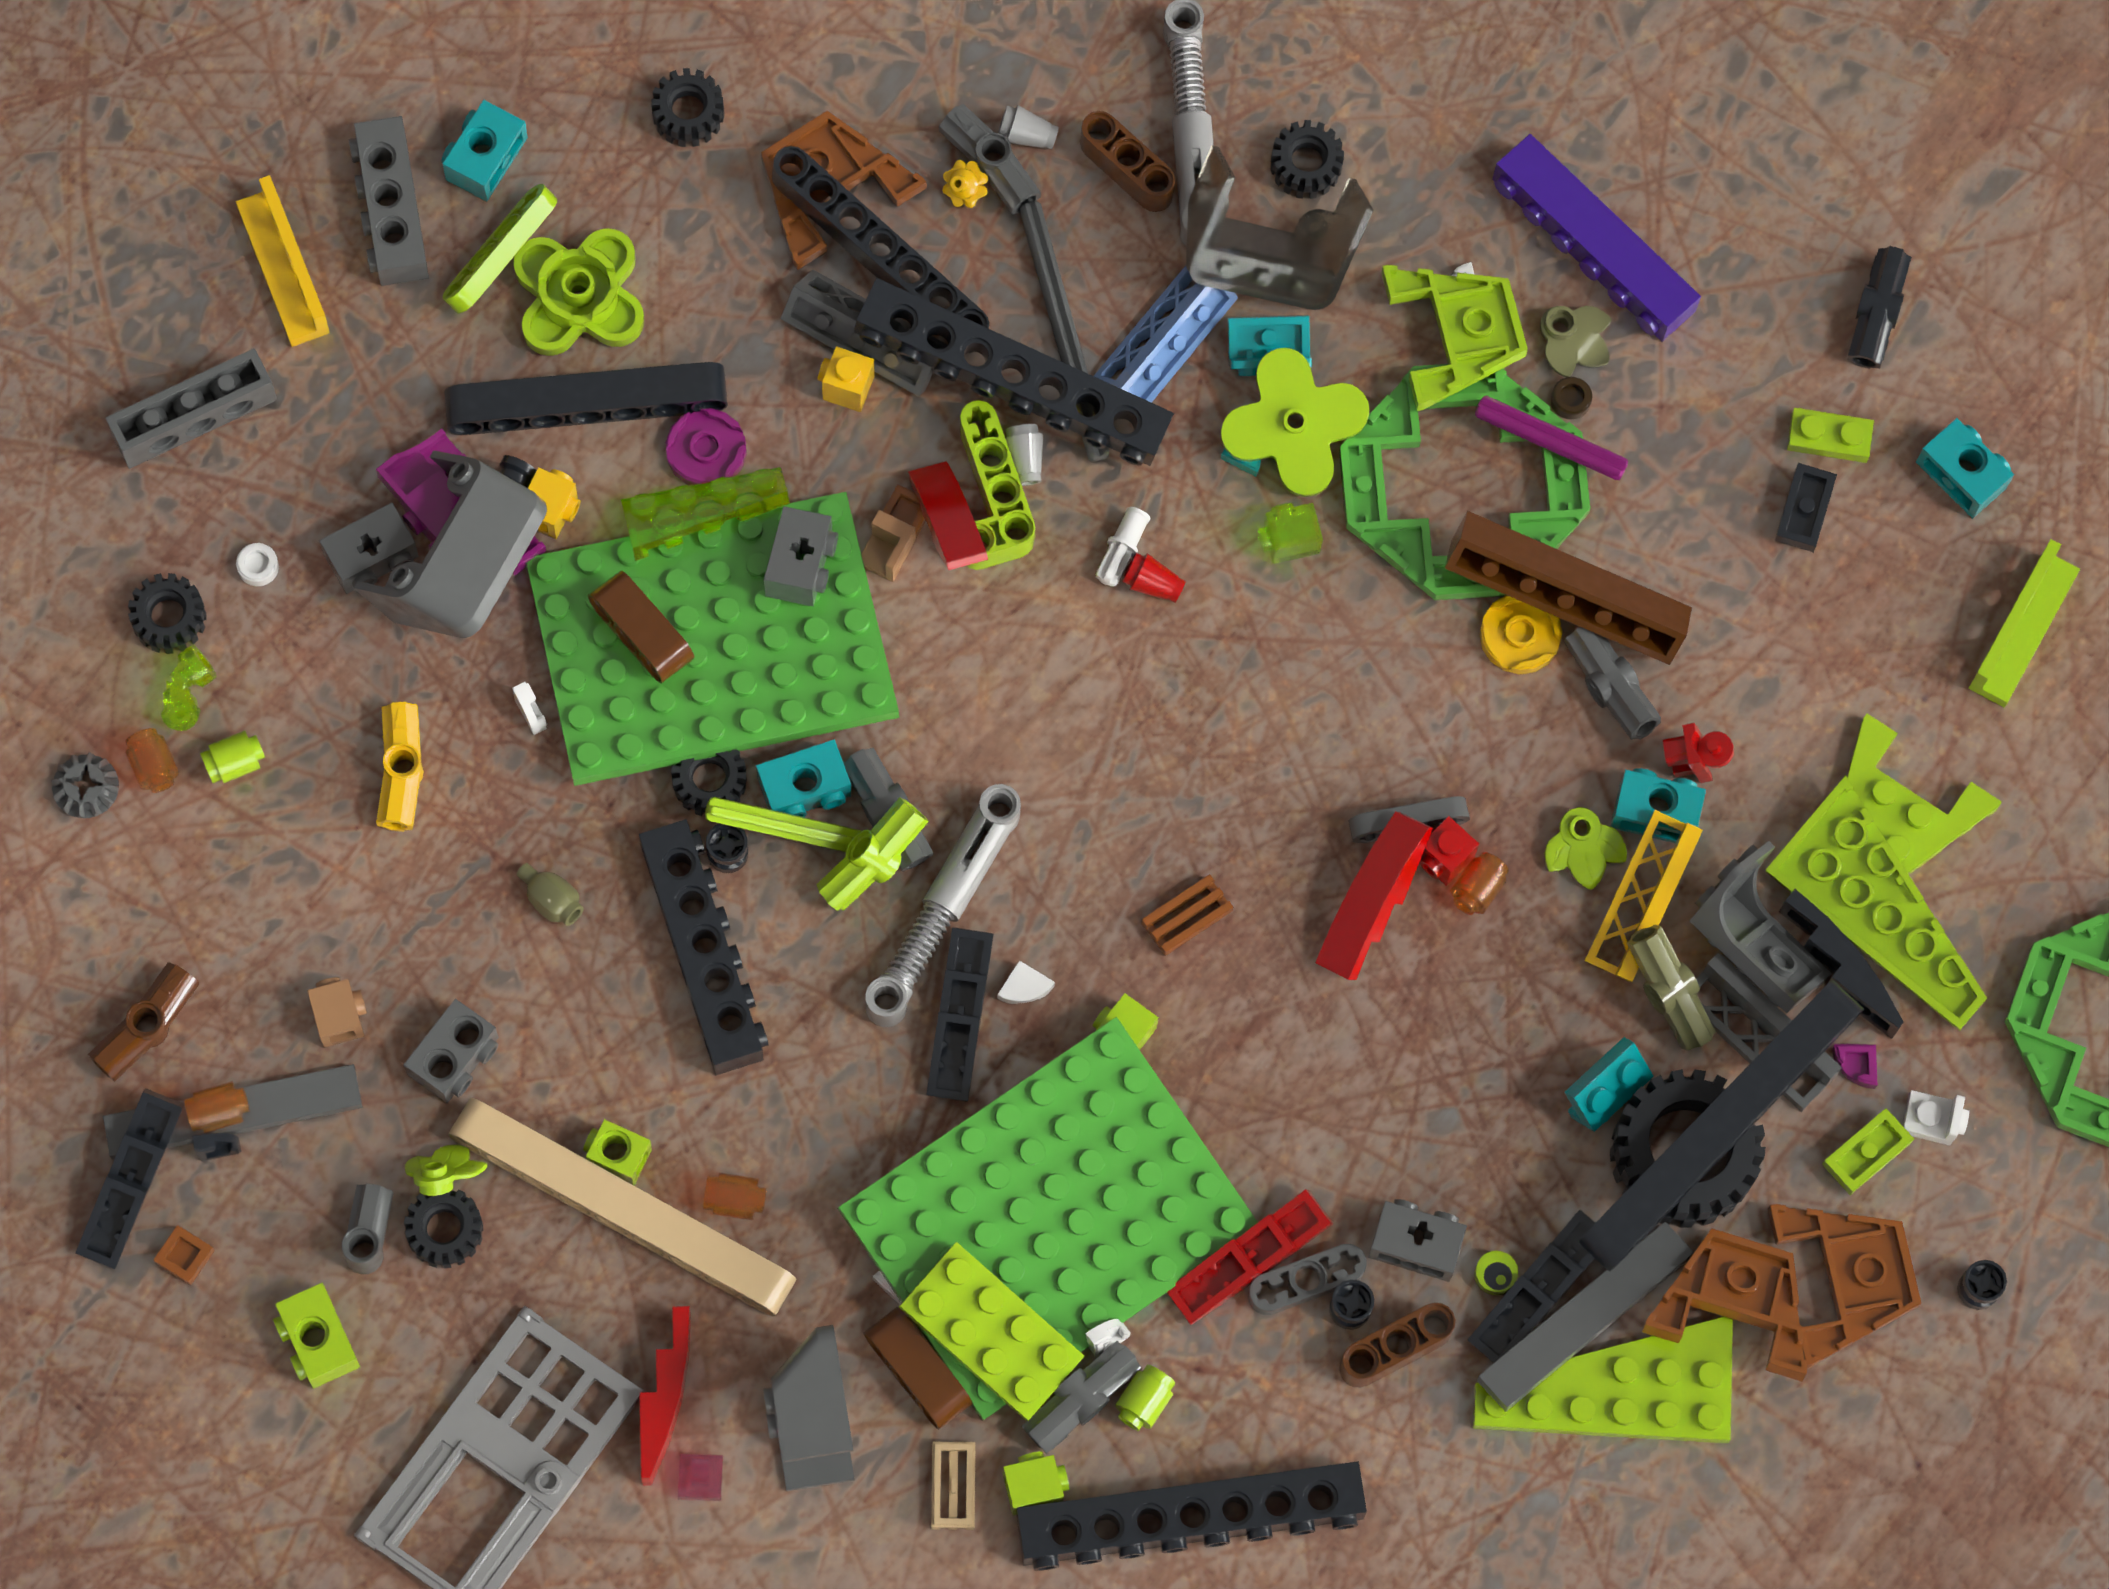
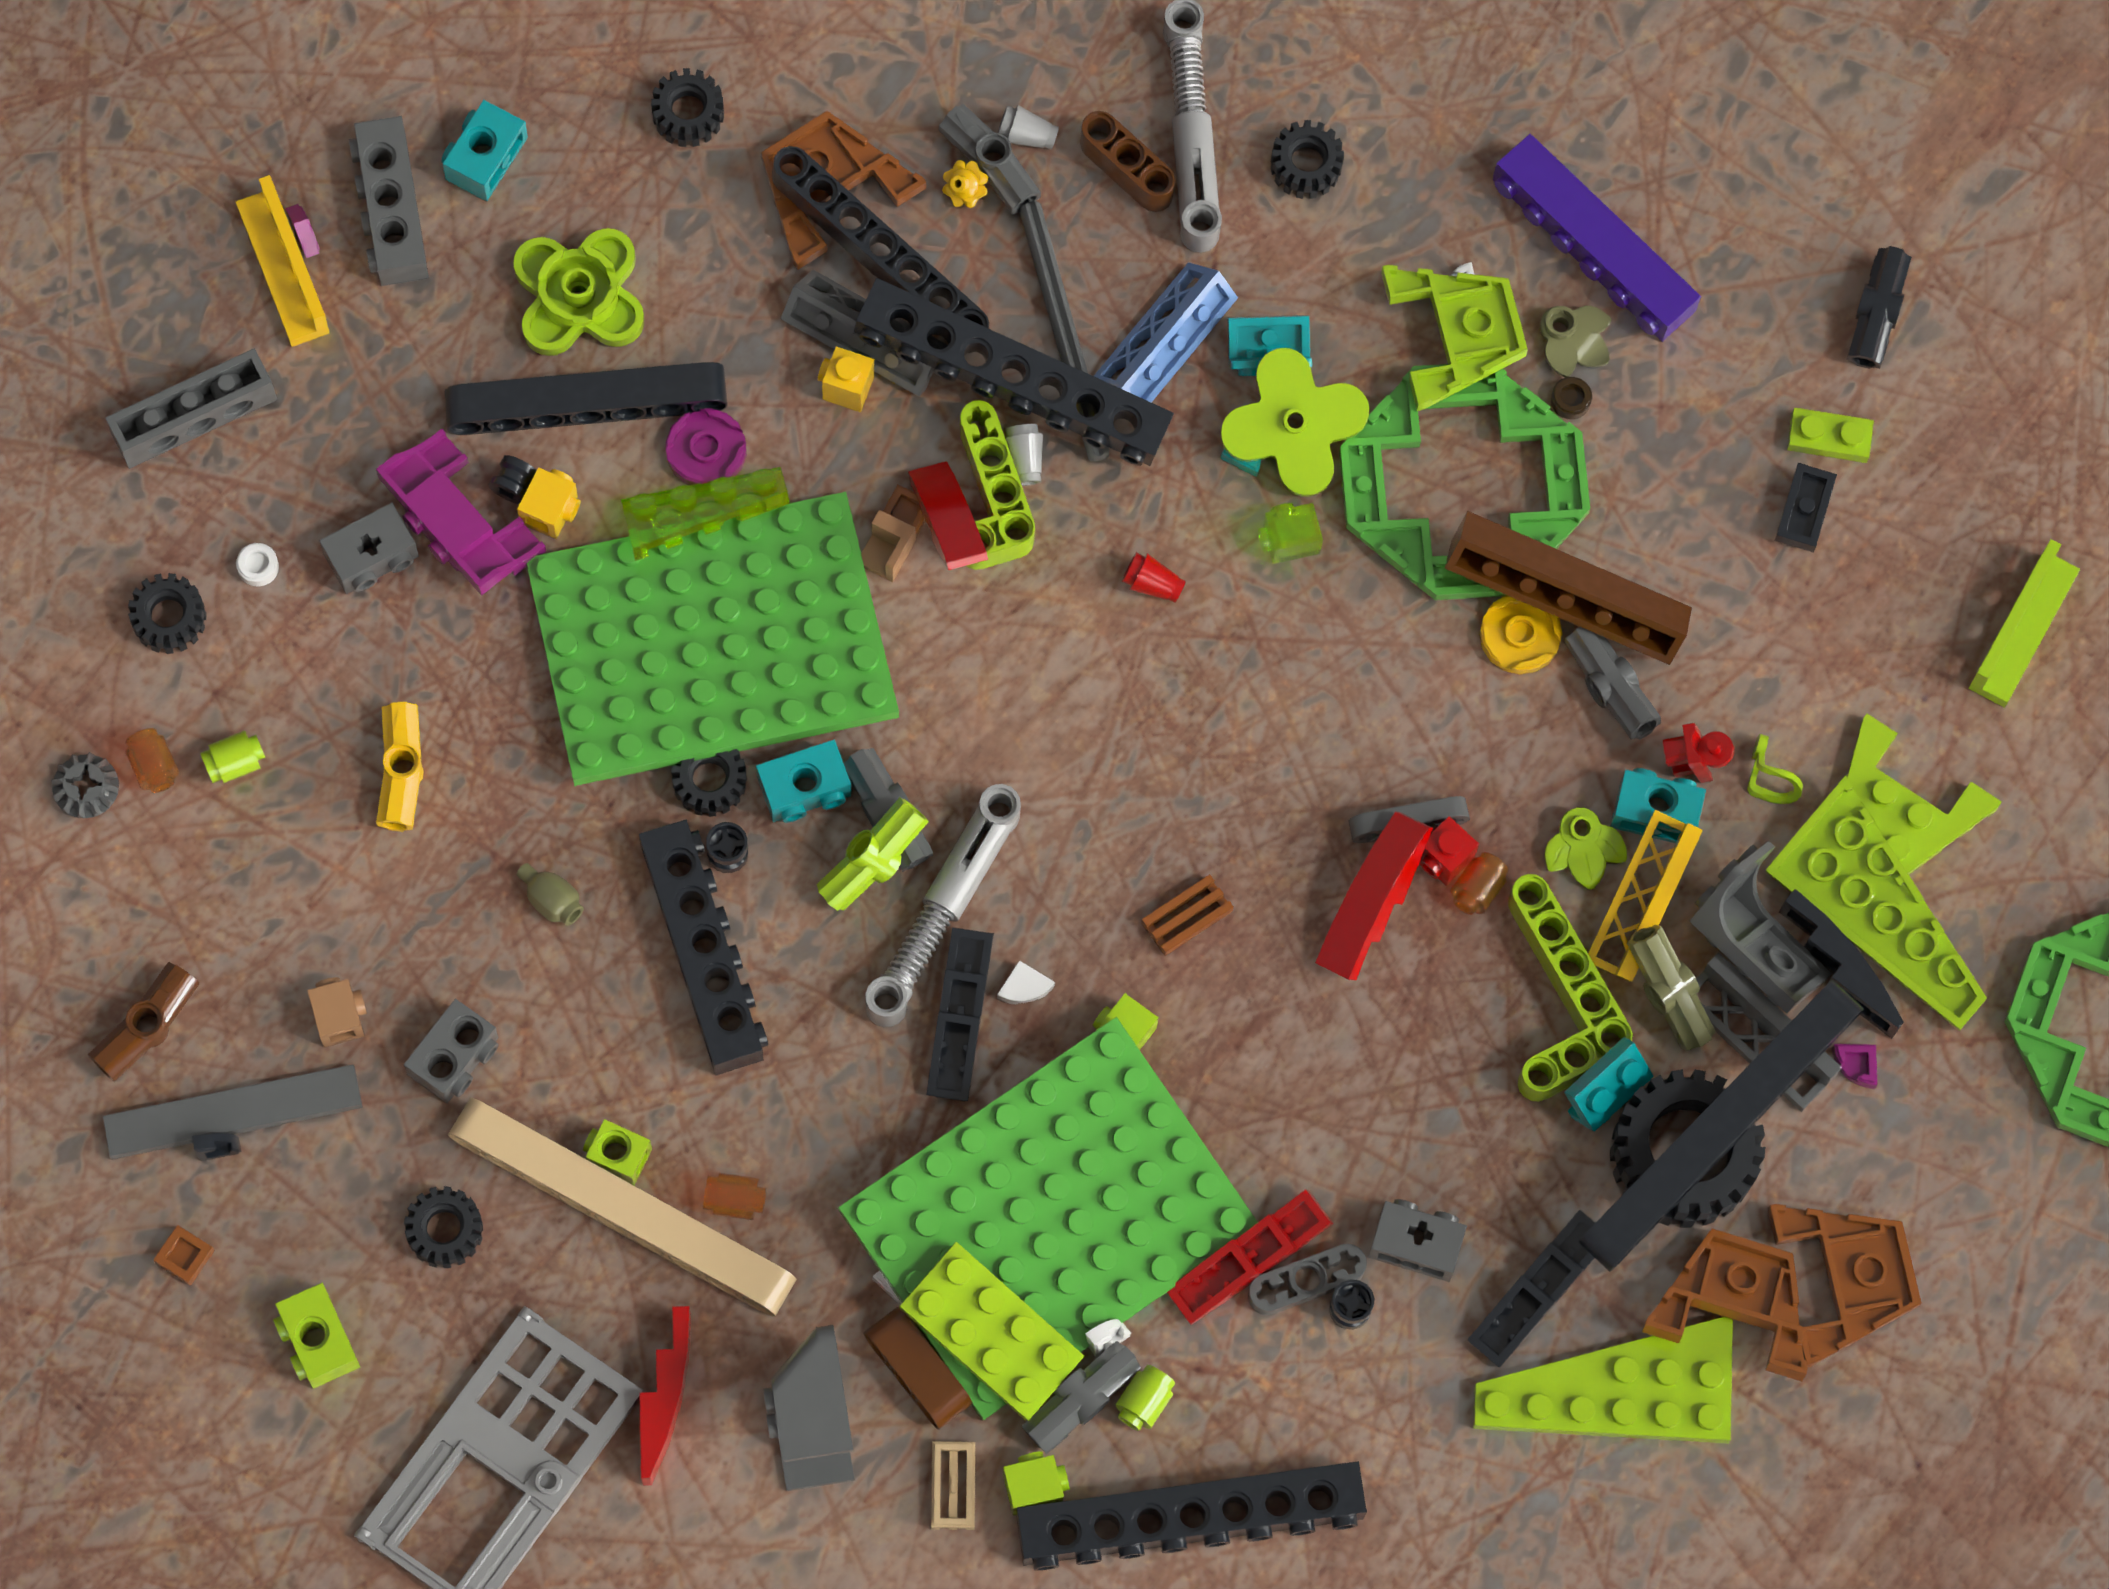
black slope [76,1088,185,1269] -> none
clear neon green arm [161,644,217,731] -> none
clear orange brick [184,1081,250,1133] -> none
dark grey piece [342,1183,394,1274] -> none
dark grey windscreen [354,451,547,638] -> none
lime plate [405,1144,487,1196] -> none
lime beam [442,184,557,314] -> none
white tile [512,682,547,735] -> none
reddish brown beam [588,571,695,683] -> none
clear pink tile [678,1454,723,1501] -> none
lime axle [705,797,862,852] -> none
dark grey brick [764,506,838,607] -> none
white axle [1096,507,1151,586] -> none
clear smoke windscreen [1186,145,1374,310] -> none
reddish brown beam [1339,1302,1456,1388] -> none
lime tile [1474,1251,1518,1295] -> none
magenta axle [1475,396,1628,480] -> none
dark grey tile [1477,1222,1694,1412] -> none
lime plate [1822,1108,1914,1196] -> none
white bracket [1902,1090,1969,1145] -> none
teal brick [1916,418,2014,519] -> none
black wheel [1957,1260,2007,1310] -> none
none -> tile [285,204,320,258]
none -> lime beam [1508,874,1633,1102]
none -> lime piece [1747,734,1803,804]

